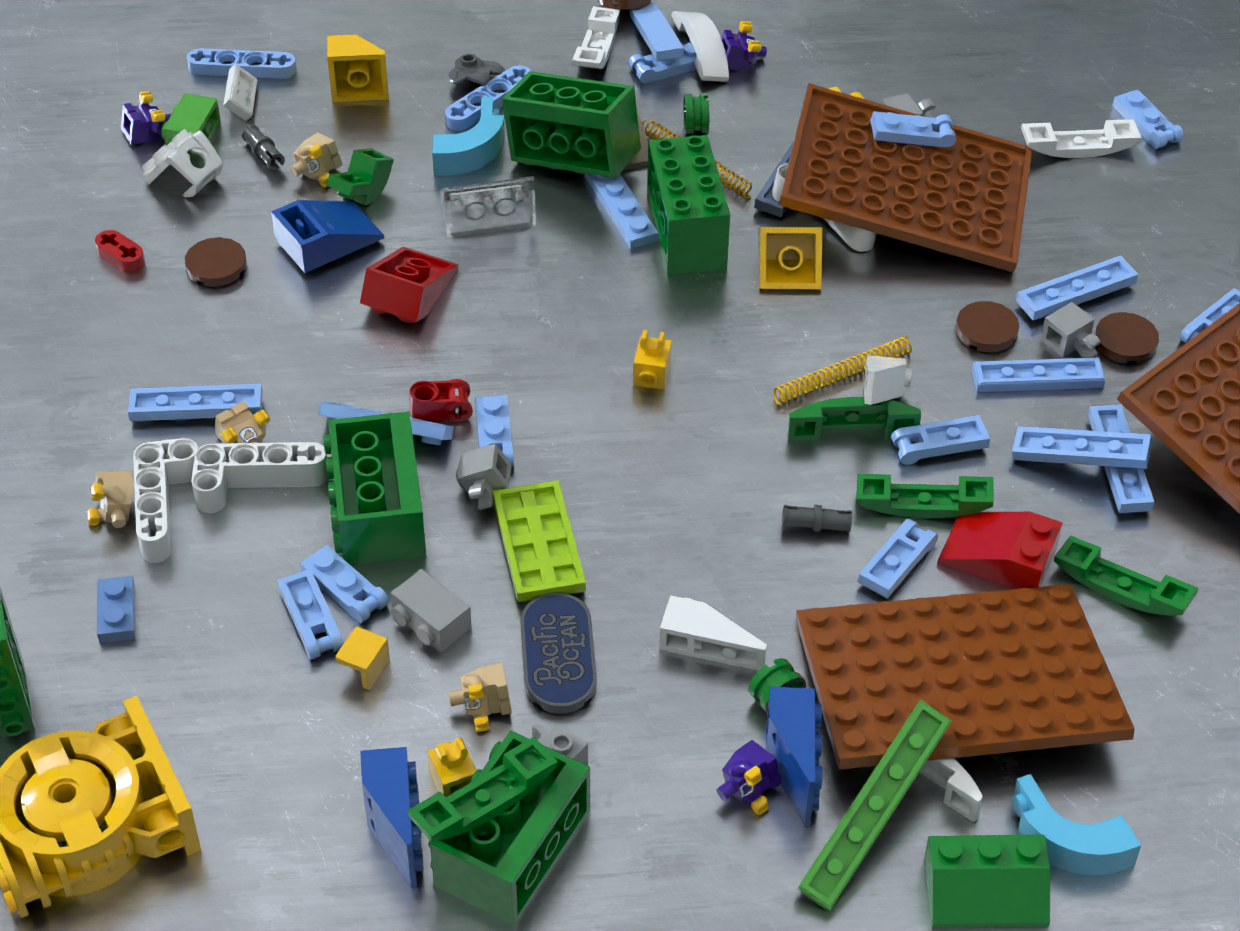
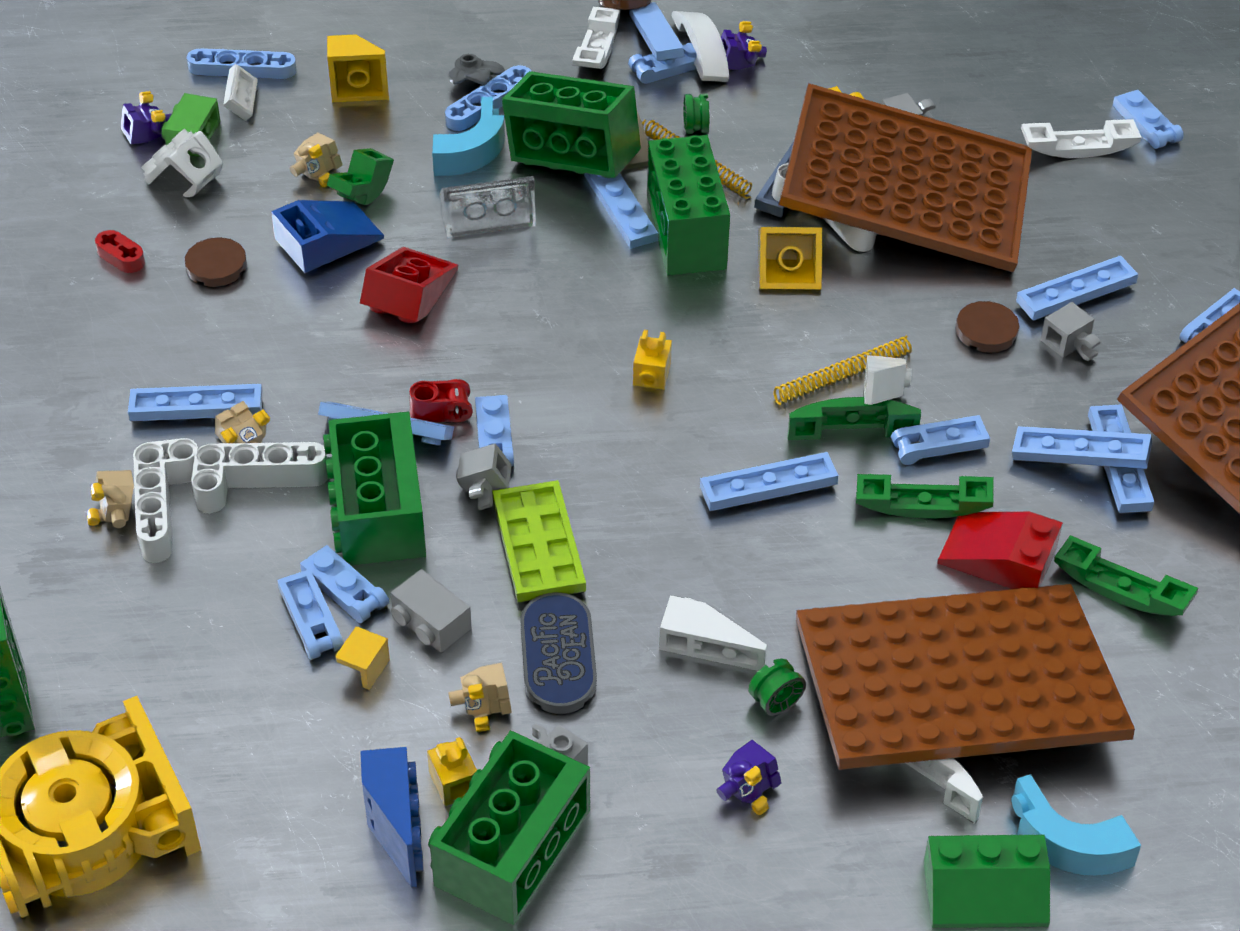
medium blue plate [97,576,135,643] -> none
dark grey pin [242,125,285,170] -> none
green slope [407,737,558,841] -> none
blue slope [765,687,823,825] -> none
dark grey pin [782,504,852,532] -> none
bright green tile [796,700,952,912] -> none
light blue plate [858,518,938,599] -> none
light blue plate [870,111,956,147] -> none
light blue tile [972,358,1106,393] -> none
reddish brown tile [1095,312,1159,364] -> none
none -> light blue plate [700,452,839,511]

